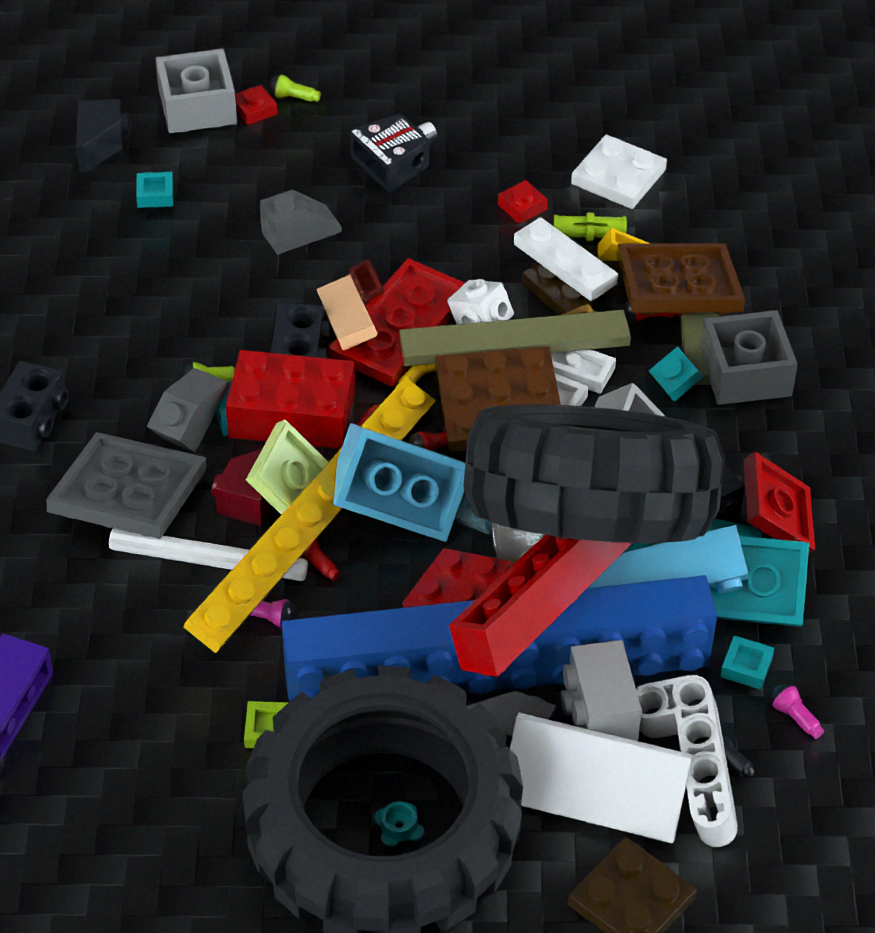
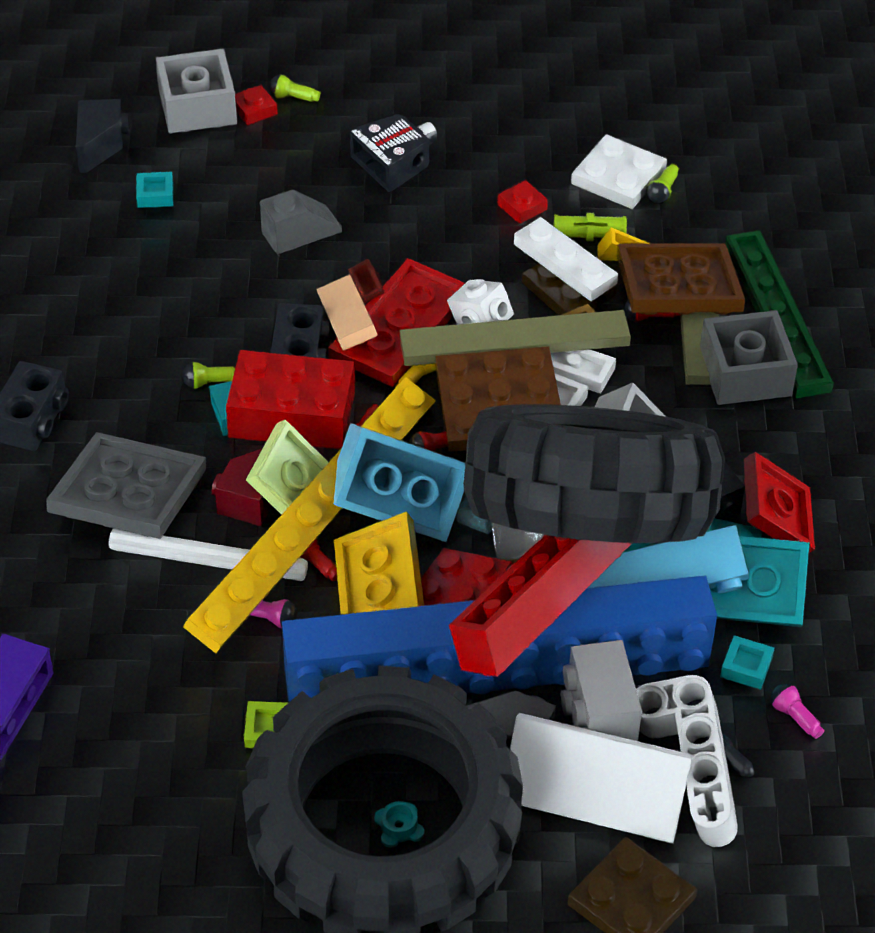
dark grey slope [147,368,230,453] -> none
teal plate [649,346,704,401] -> none
none -> yellow plate [334,511,424,615]
none -> piece [647,164,678,203]
none -> dark green tile [725,230,834,398]

